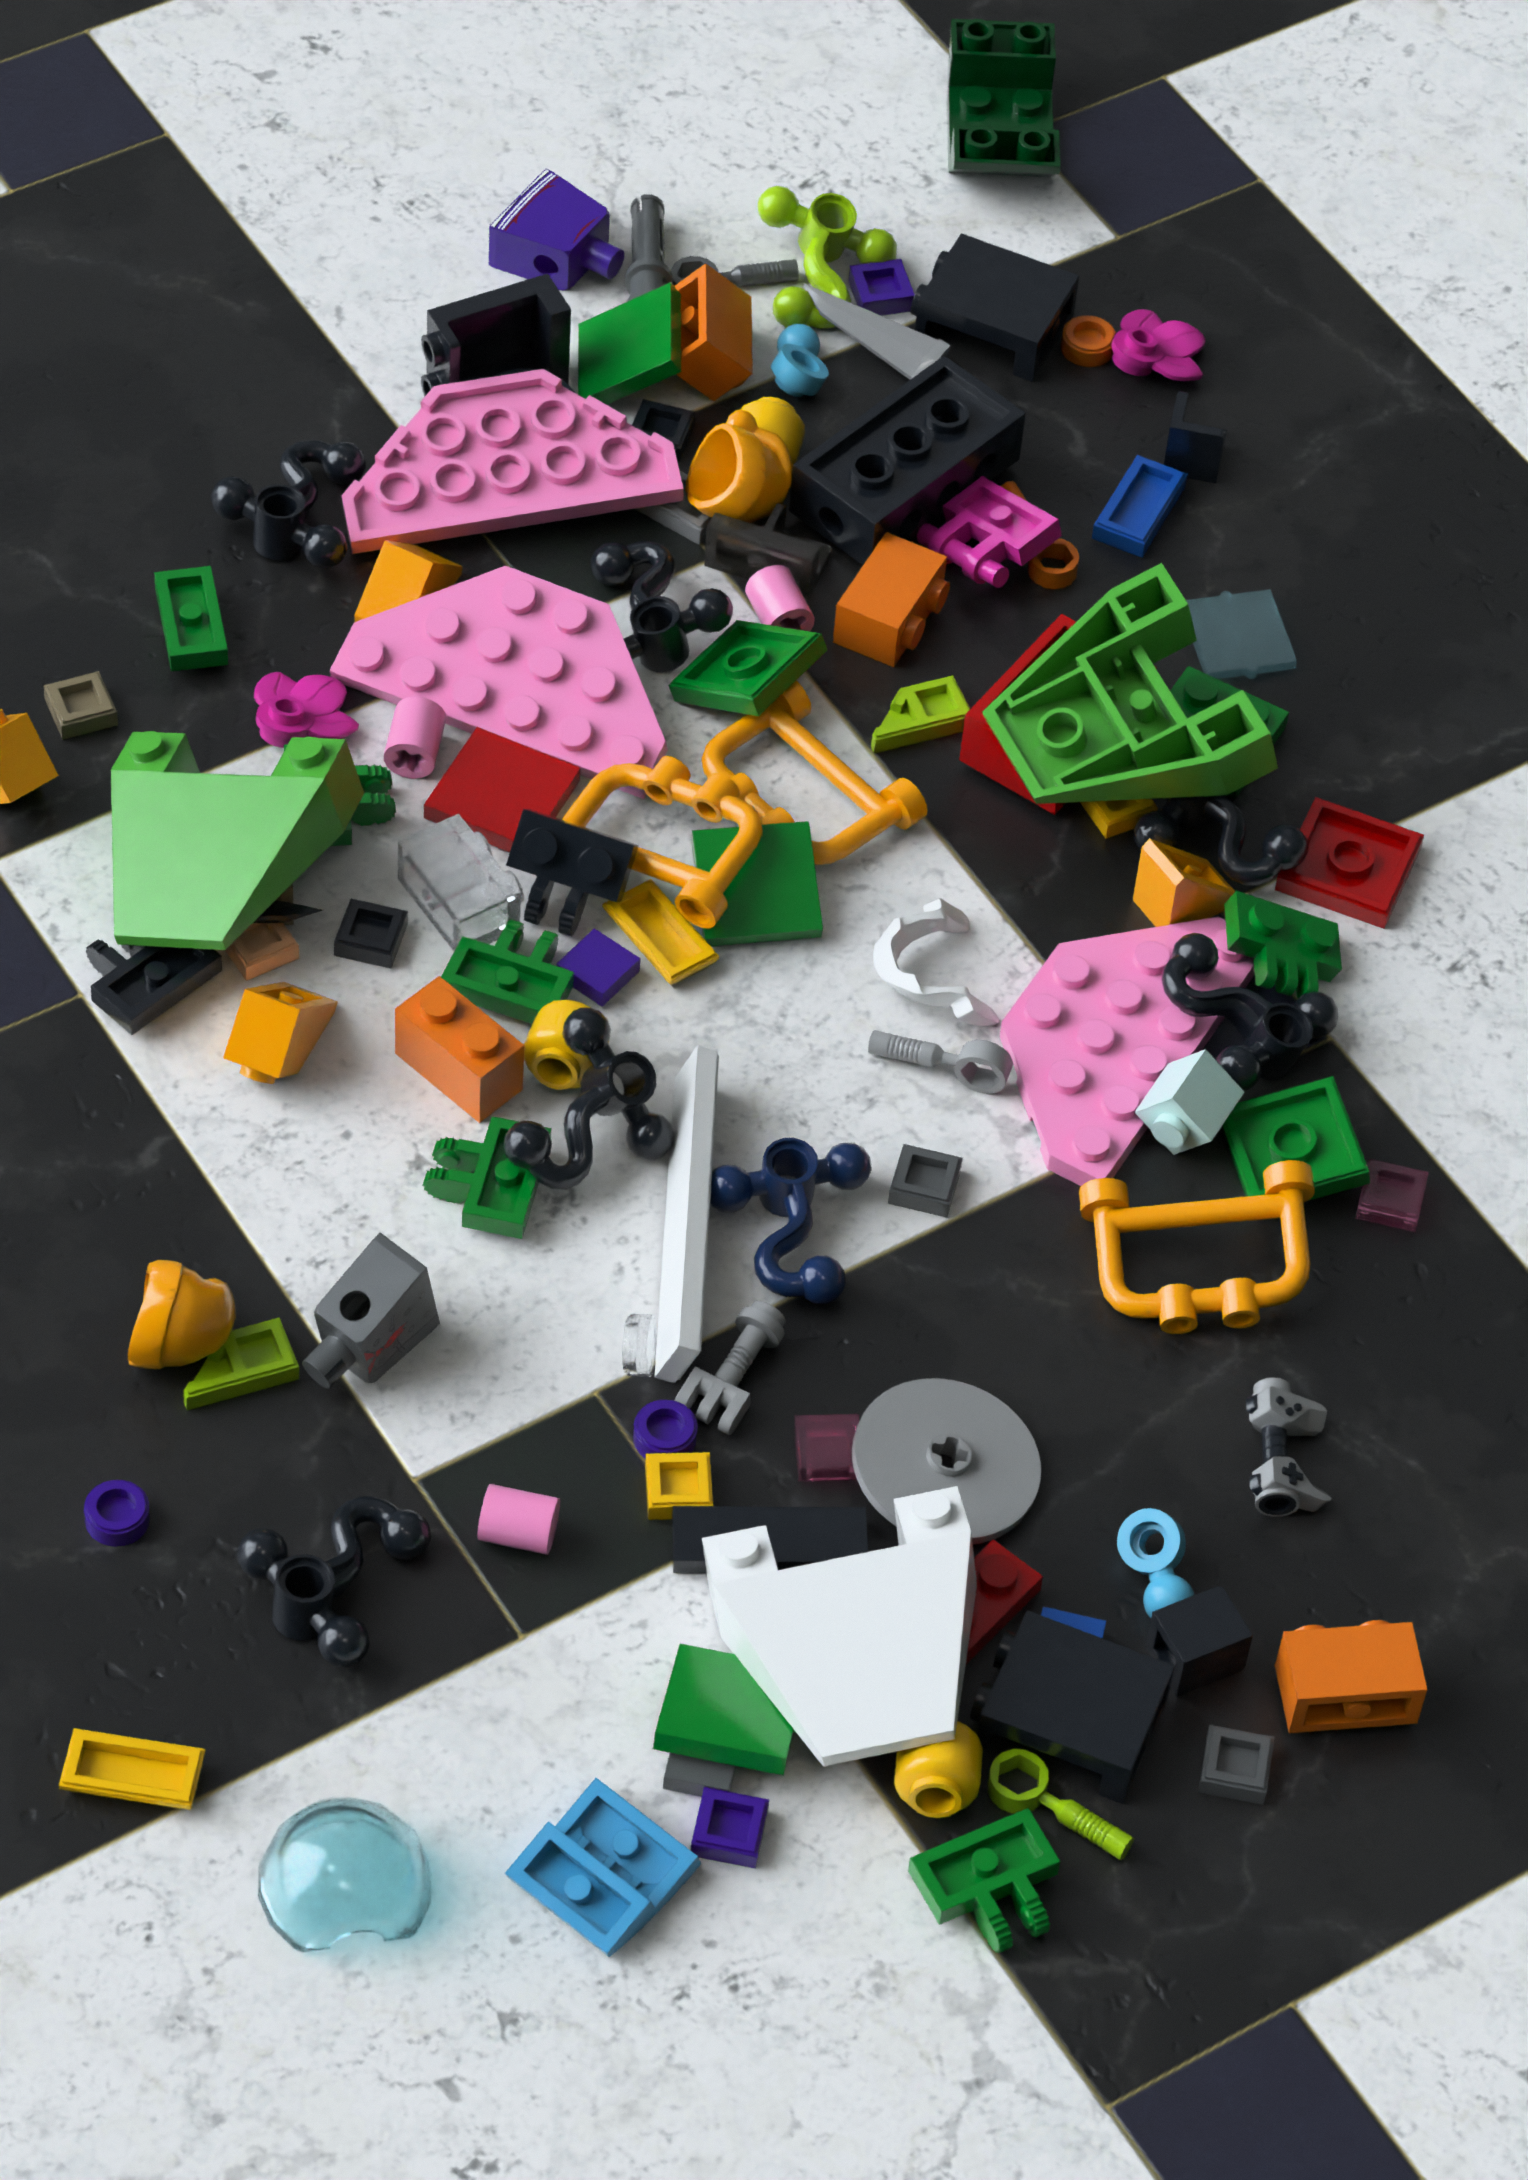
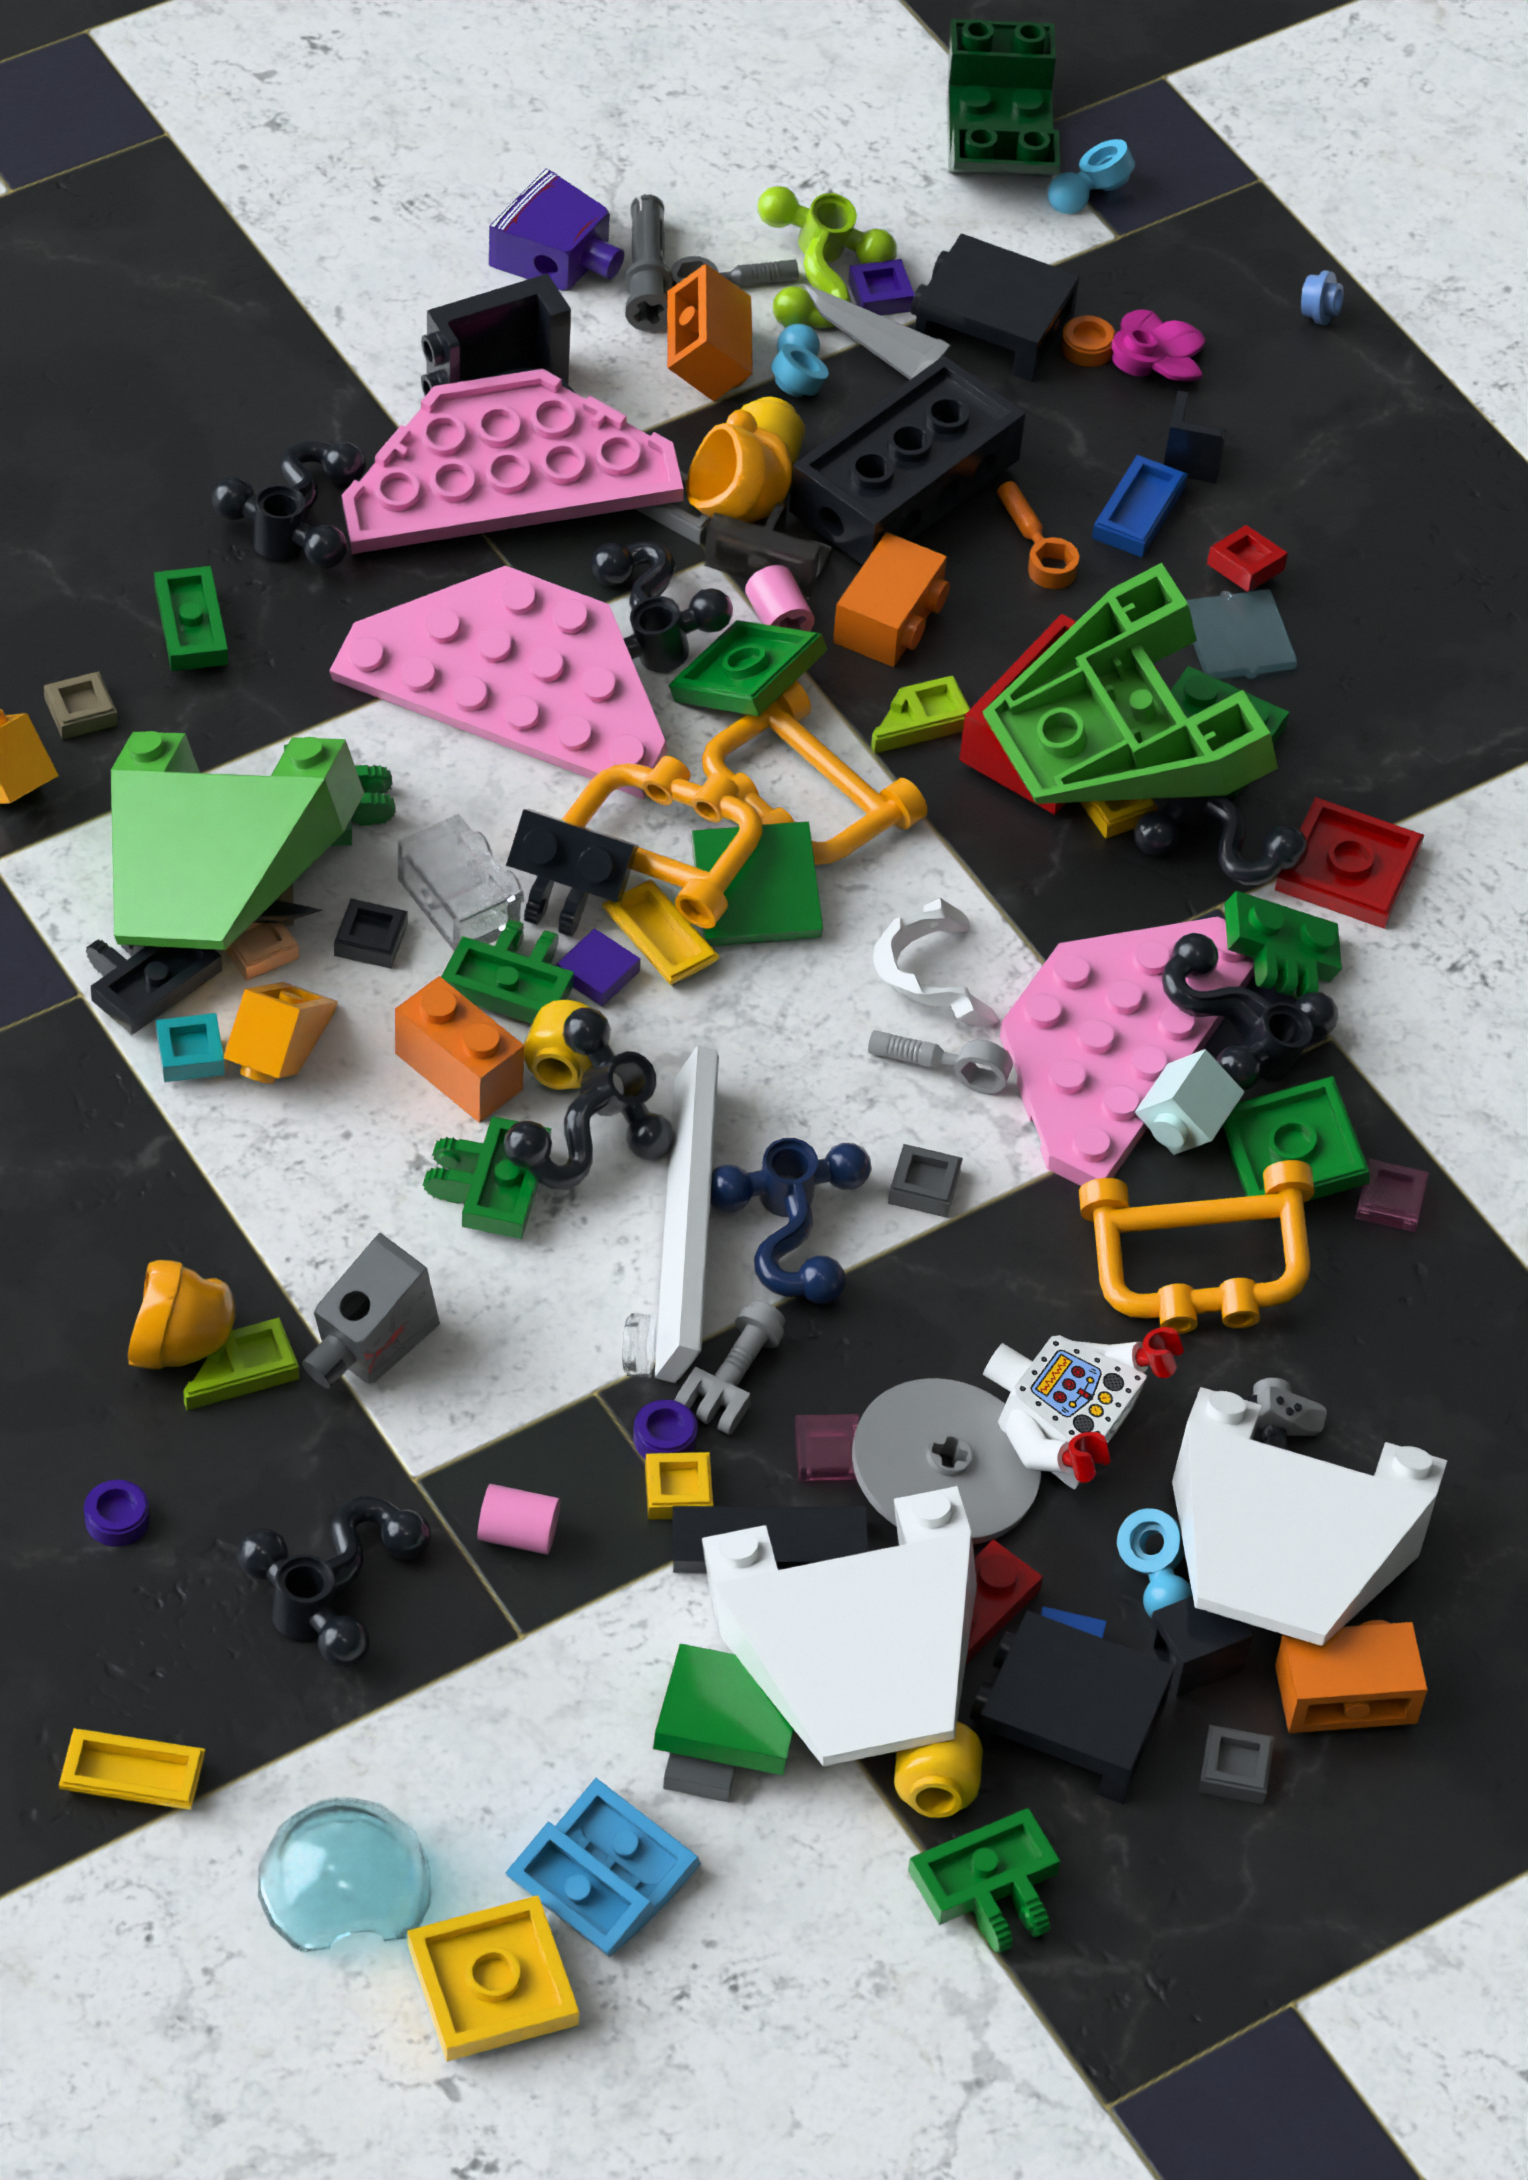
dark pink plate [254,672,359,748] -> none
light orange slope [355,540,462,622] -> none
bright pink piece [384,696,446,779] -> none
red tile [424,727,581,852] -> none
green tile [578,282,681,405] -> none
black tile [632,399,696,463] -> none
dark purple tile [690,1787,770,1869] -> none
dark pink plate [917,476,1062,588] -> none
lime piece [987,1749,1134,1860] -> none
light orange slope [1133,838,1235,927] -> none
none -> teal plate [156,1013,225,1082]
none -> yellow plate [407,1895,580,2062]
none -> torso [983,1327,1184,1490]
none -> medium azure plate [1048,139,1135,214]
none -> white wedge [1172,1387,1447,1646]
none -> red plate [1207,525,1288,592]
none -> medium blue plate [1301,271,1344,325]

